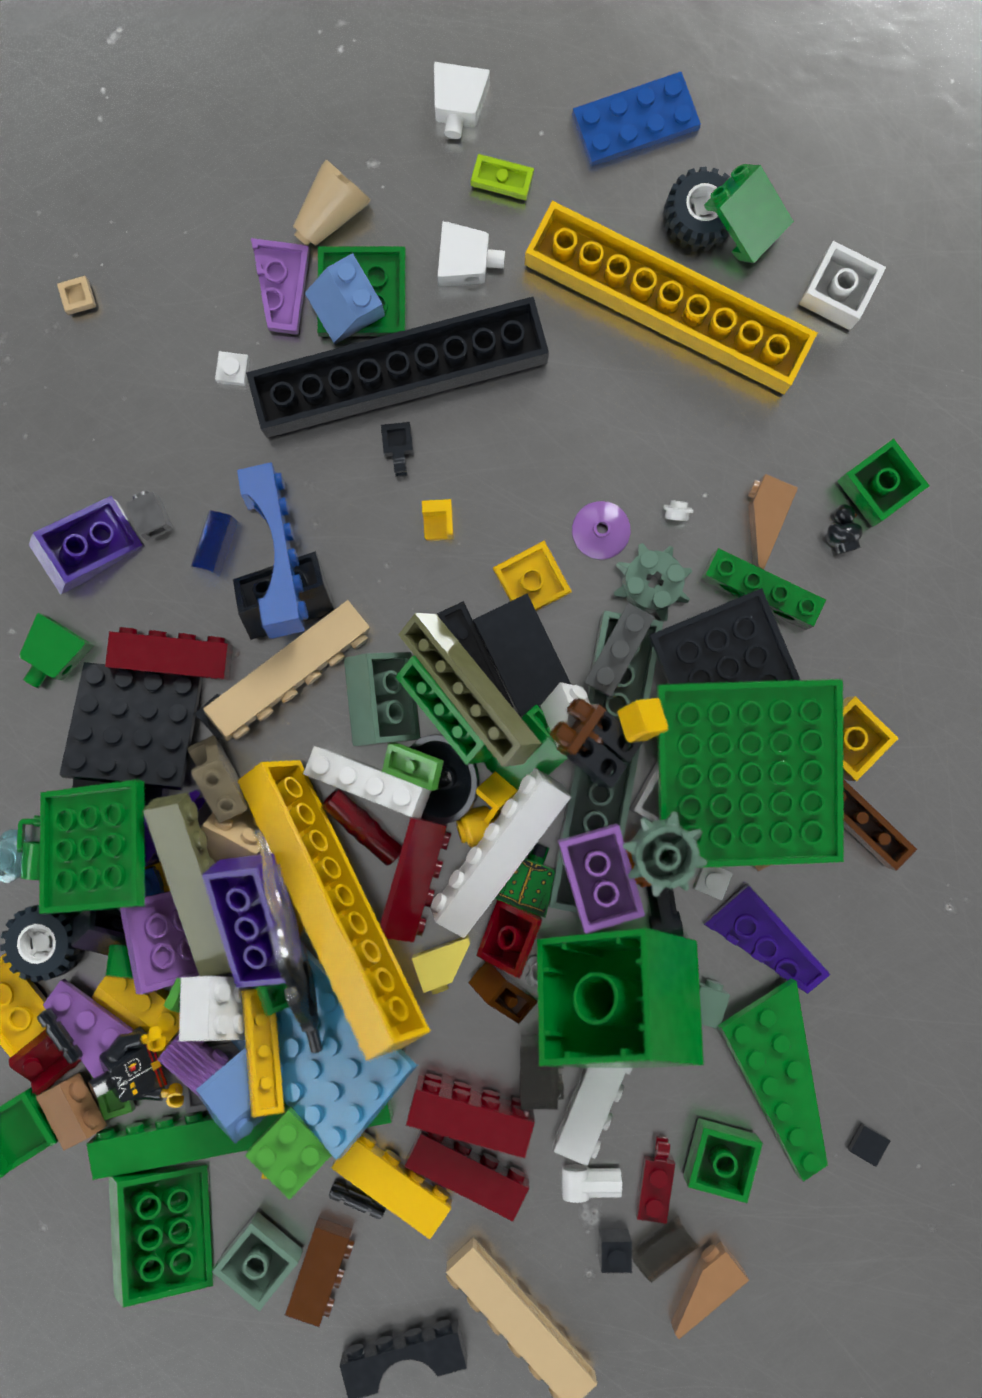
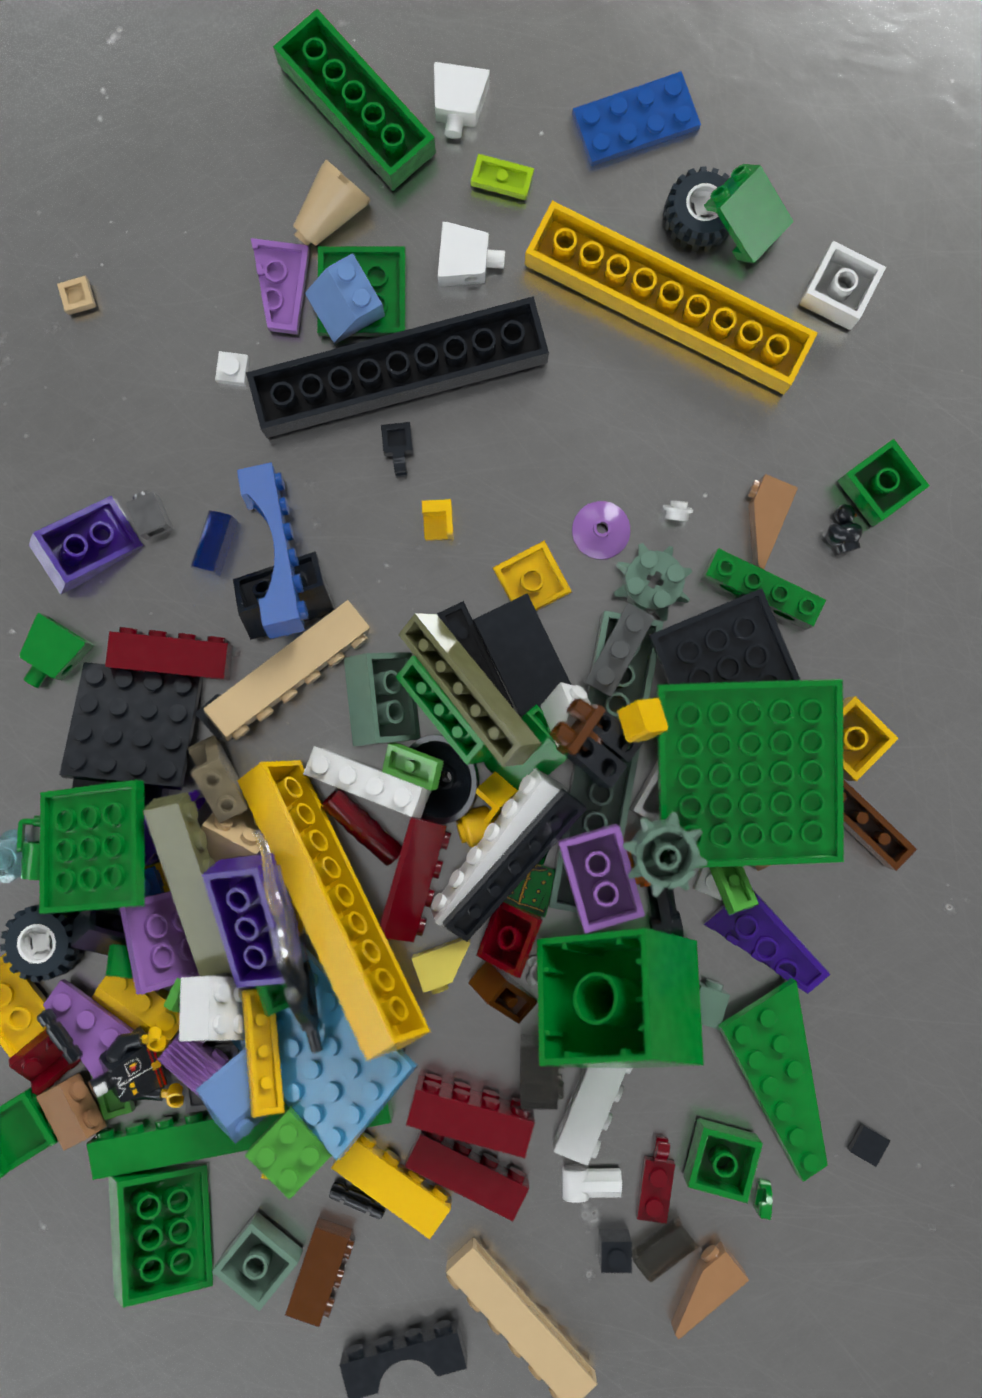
none -> green brick [273,9,436,190]
none -> black tile [443,788,587,942]
none -> bright green plate [709,866,759,915]
none -> green tile [754,1179,773,1220]

